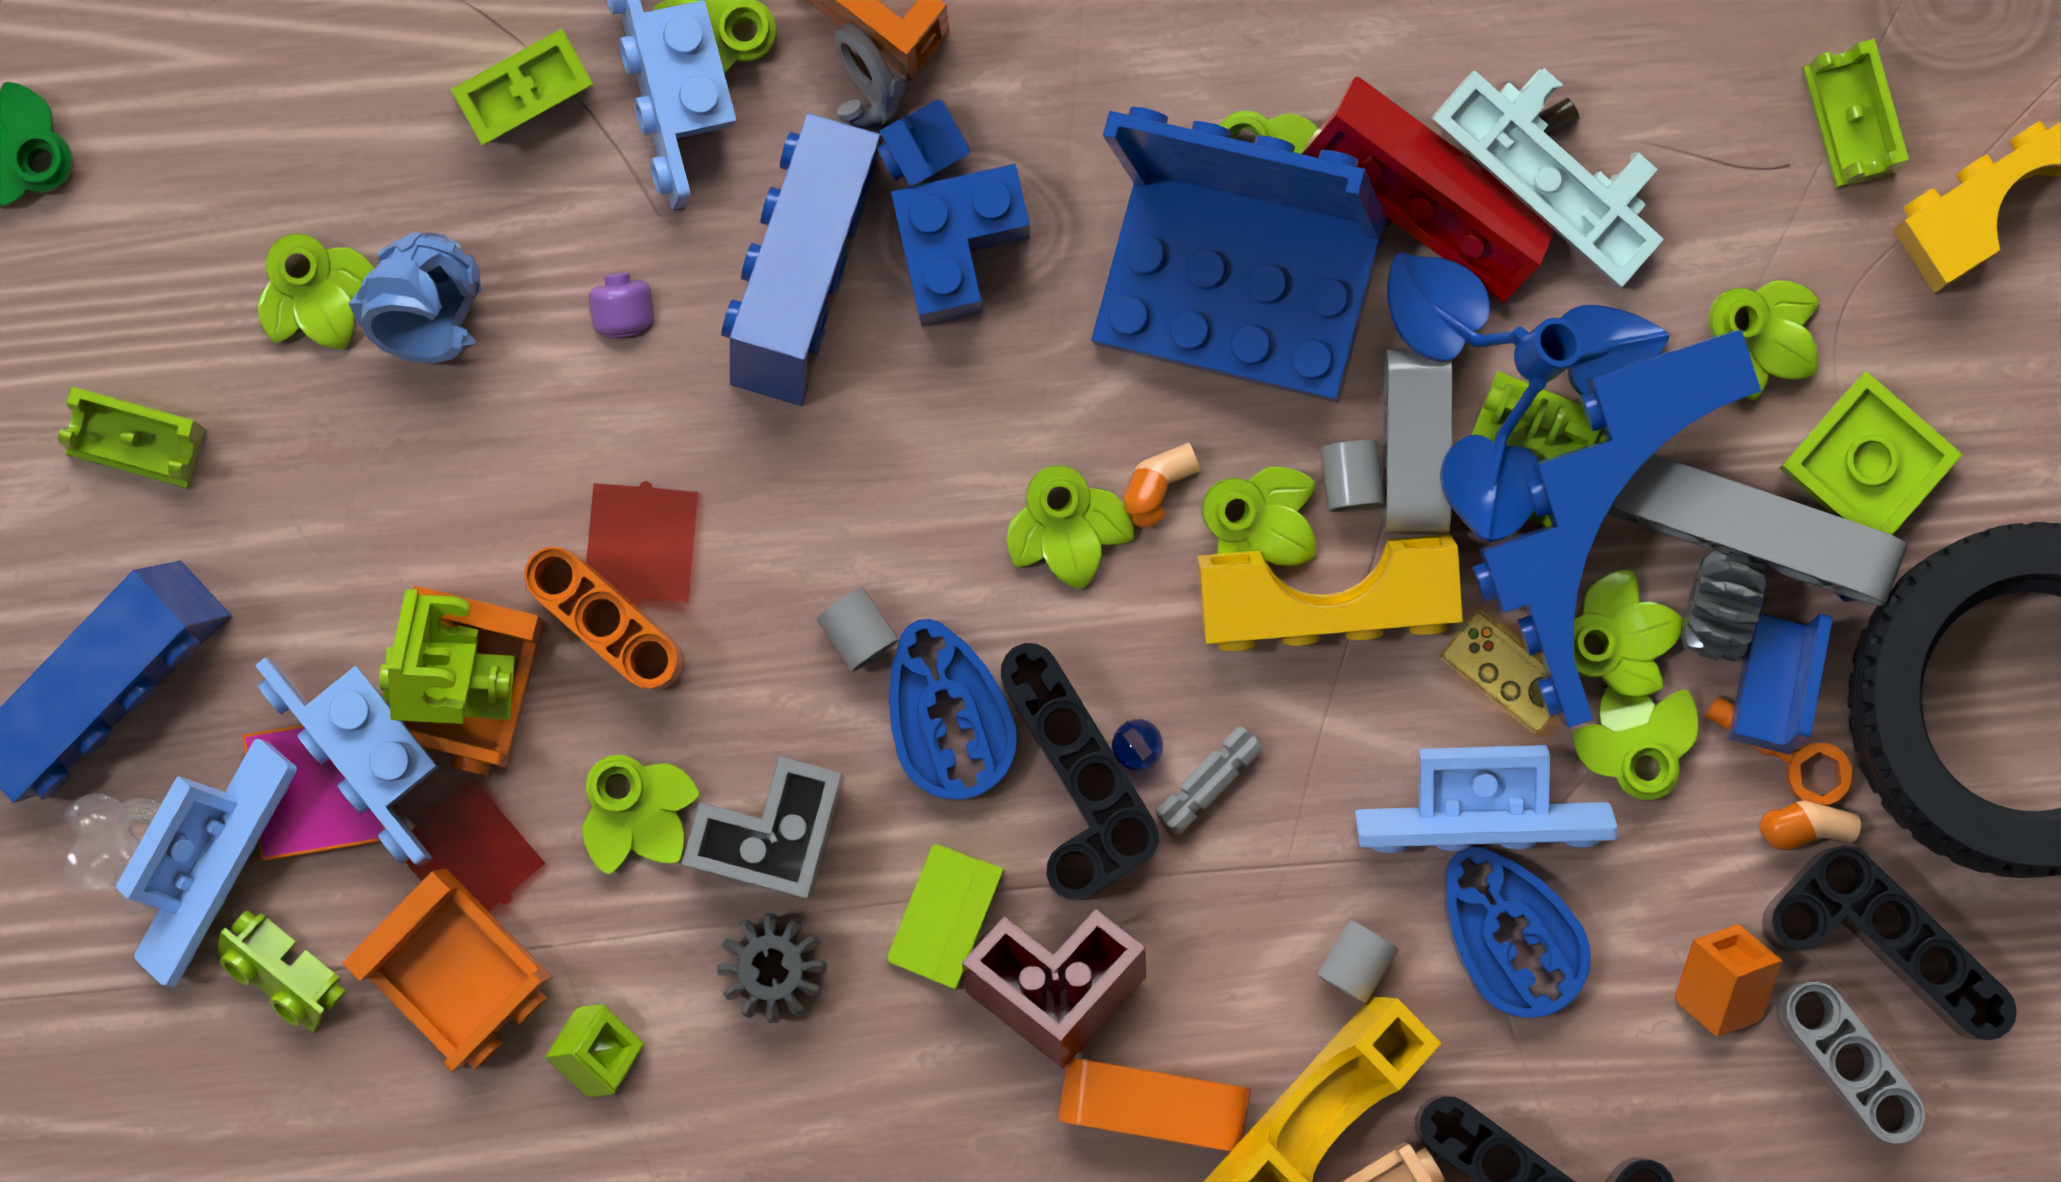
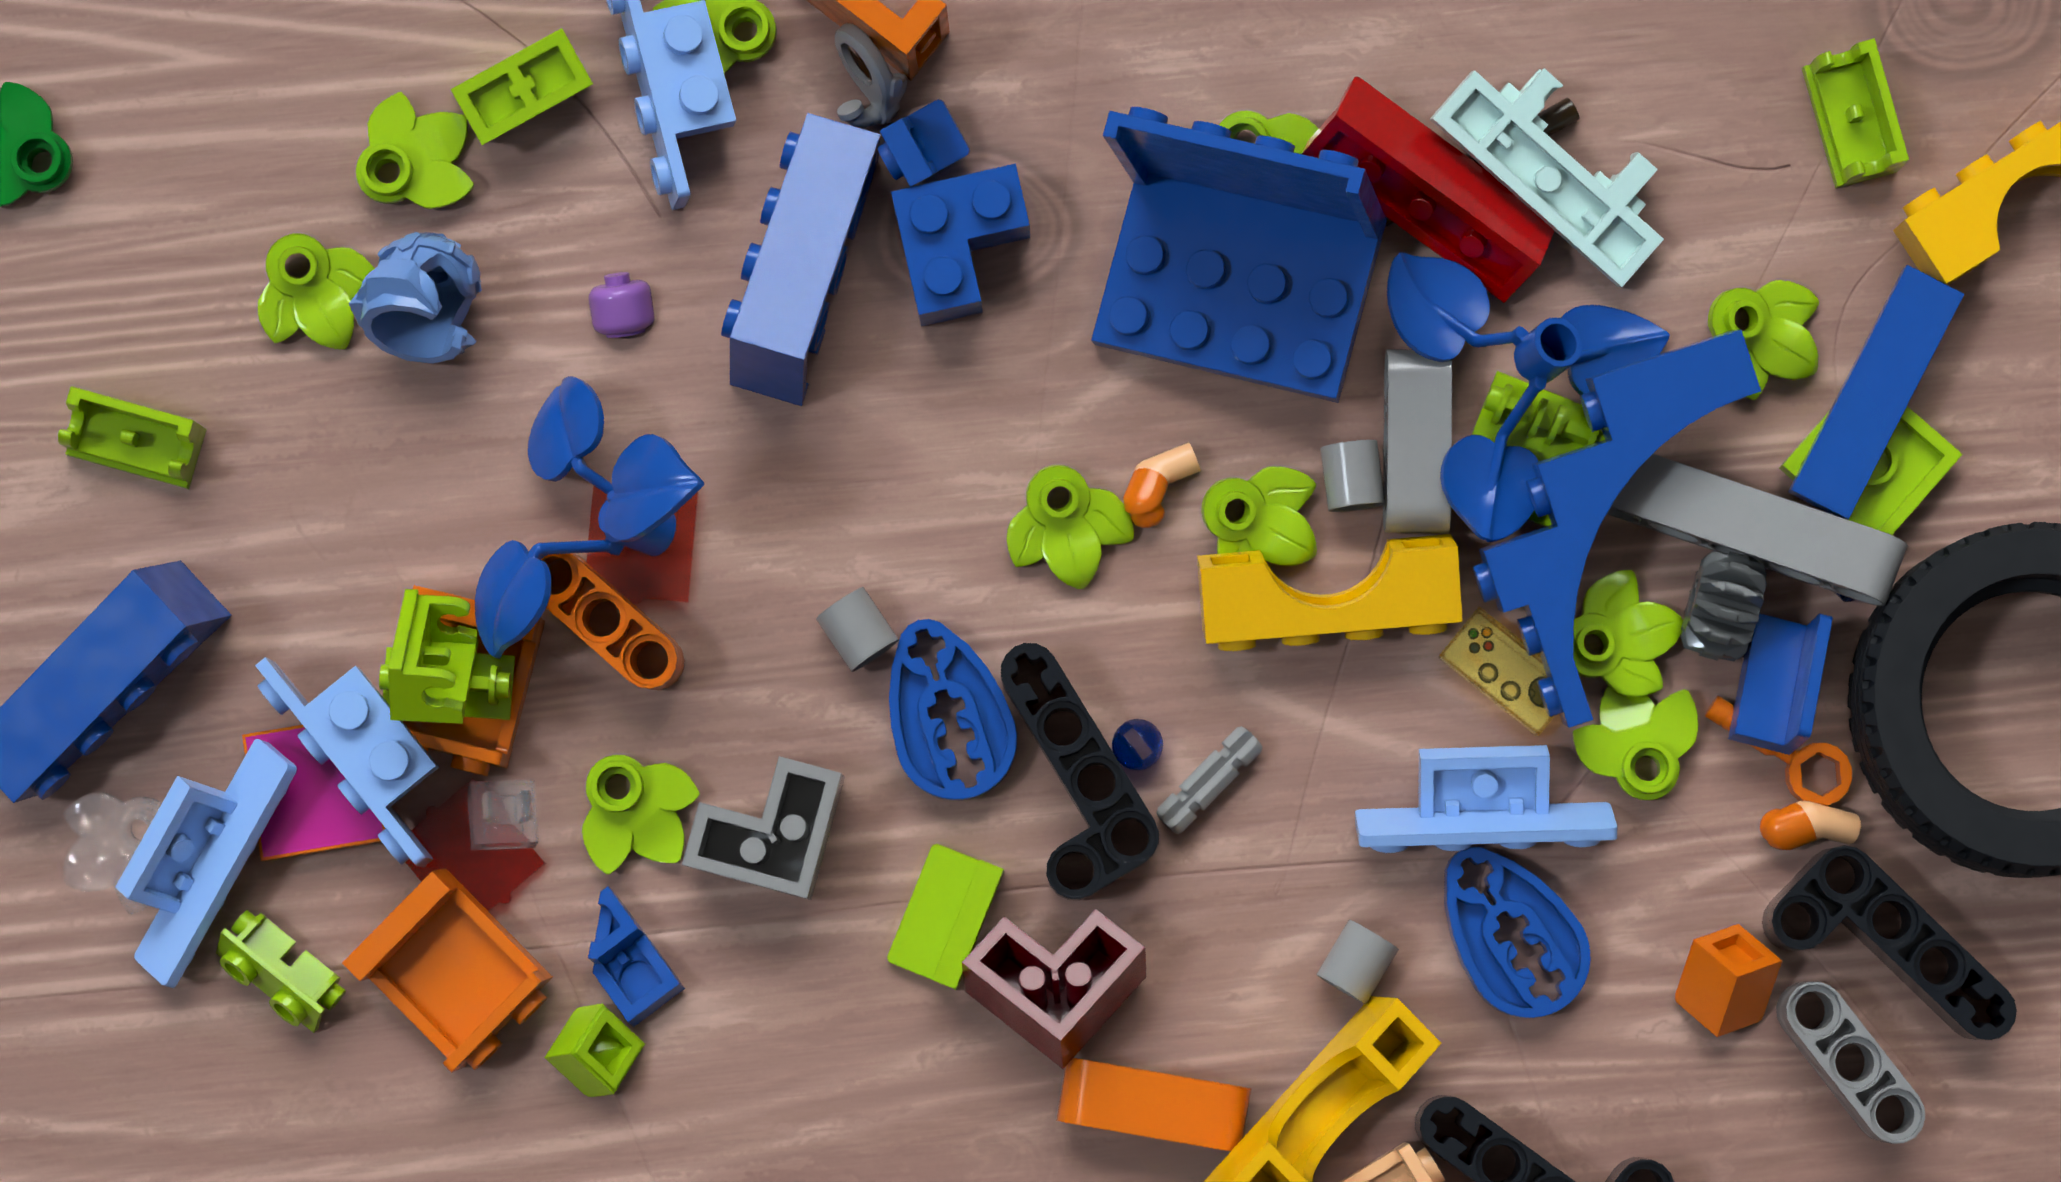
dark grey gear [717,913,827,1023] -> none
none -> lime plate [356,92,474,209]
none -> clear tile [467,780,539,850]
none -> blue plant [475,376,704,659]
none -> blue slope [588,886,685,1027]
none -> blue tile [1788,265,1964,520]

